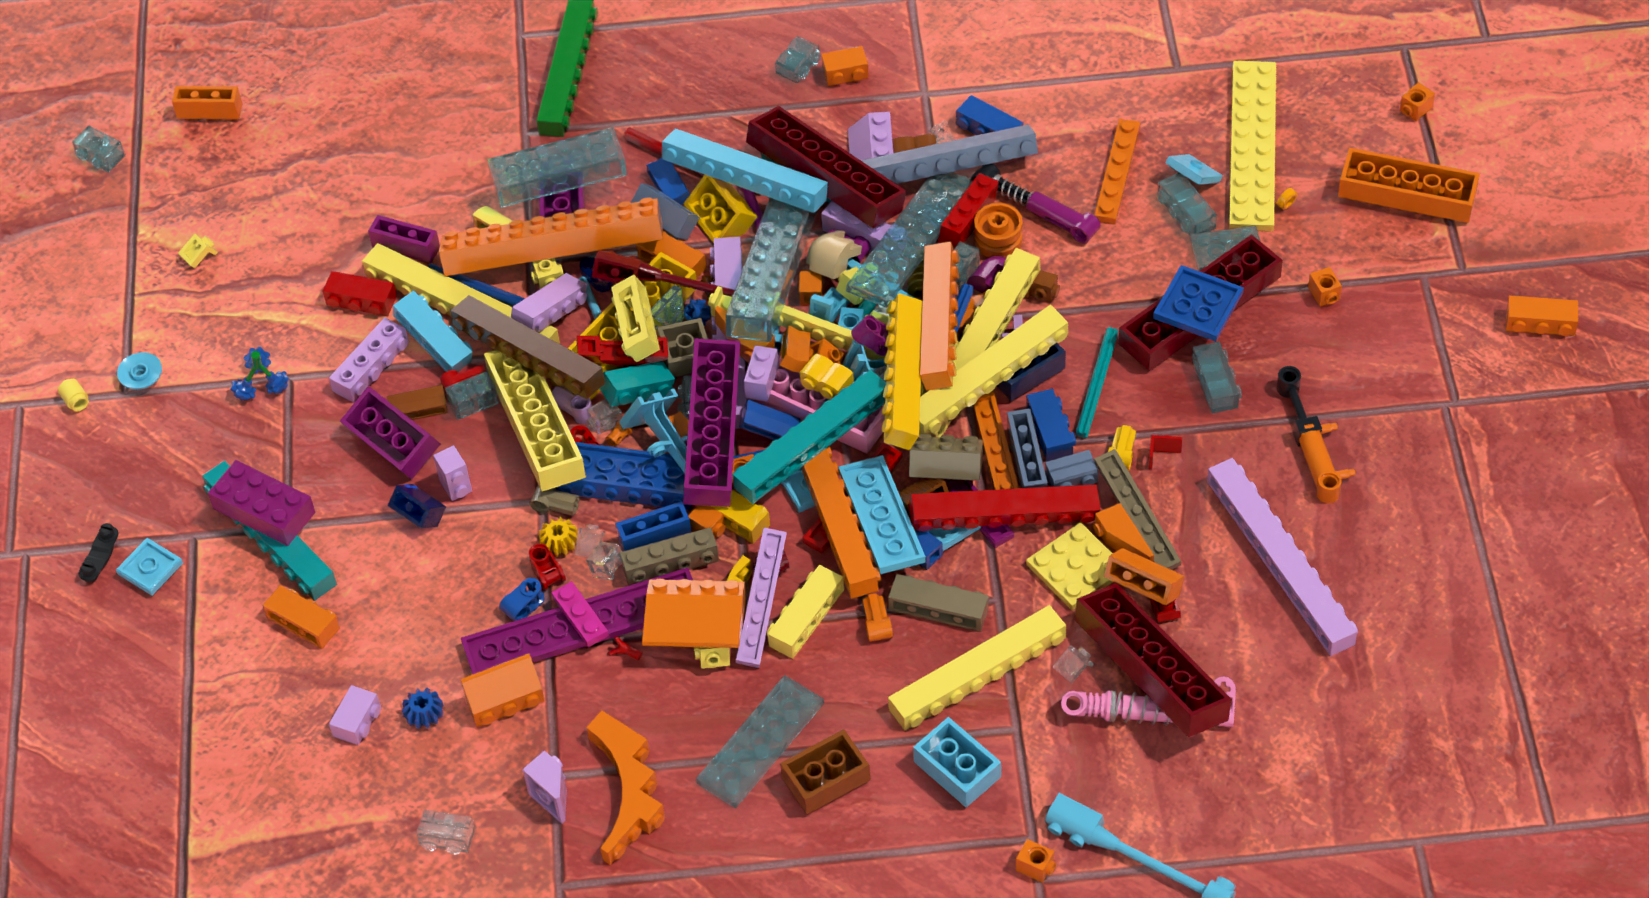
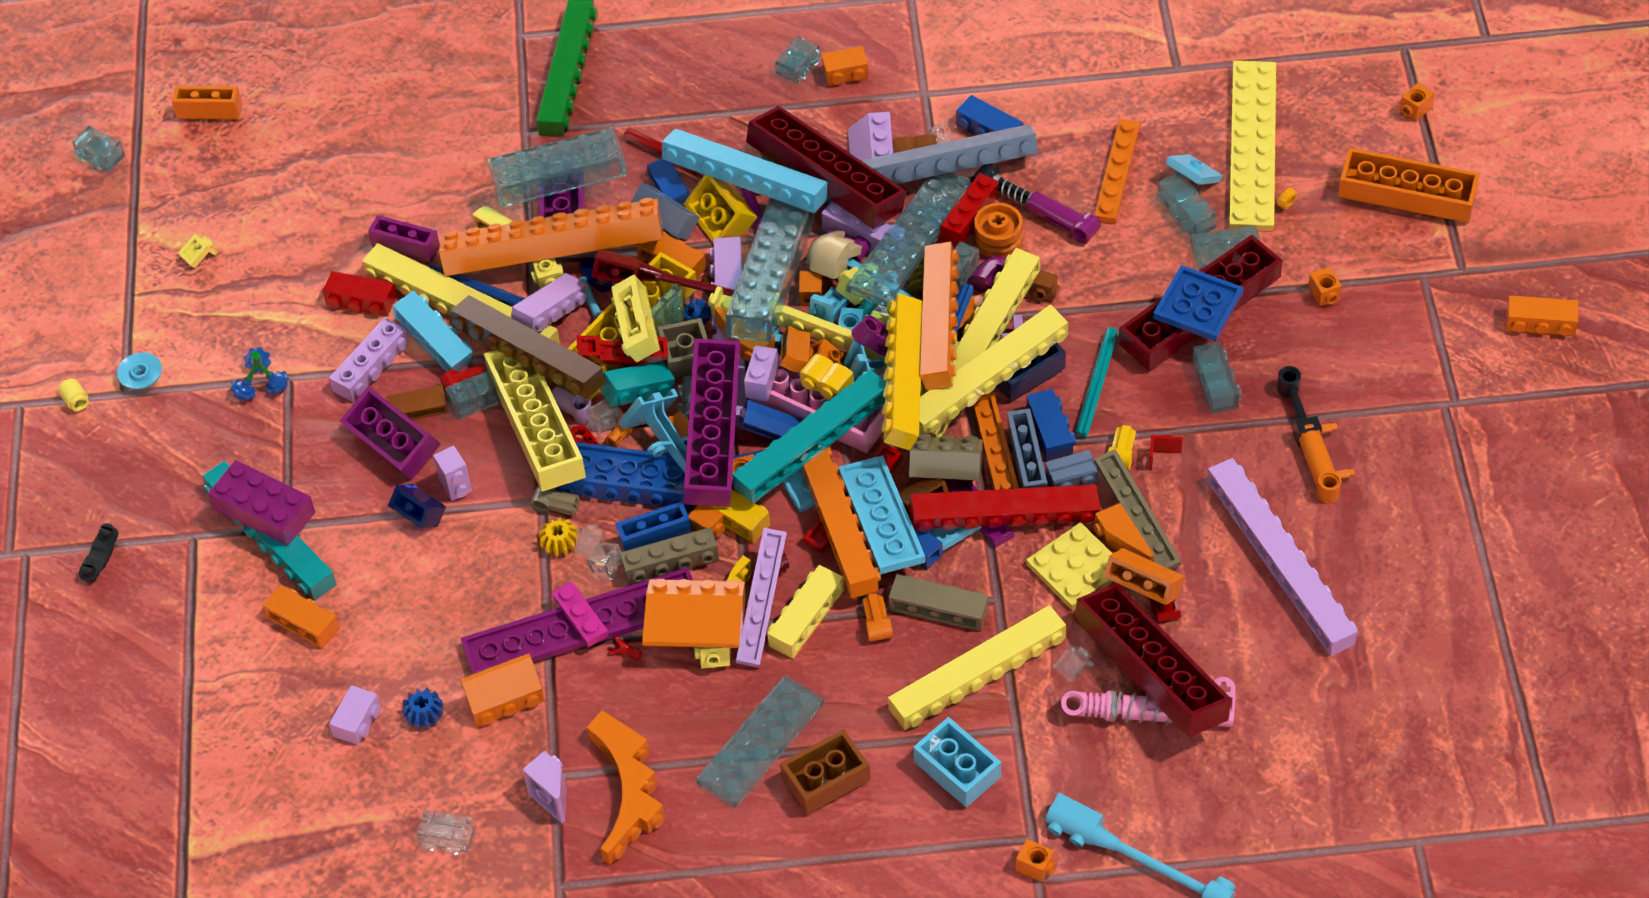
medium azure plate [116,538,183,596] -> none
blue piece [499,578,545,621] -> none
red piece [529,543,566,590] -> none

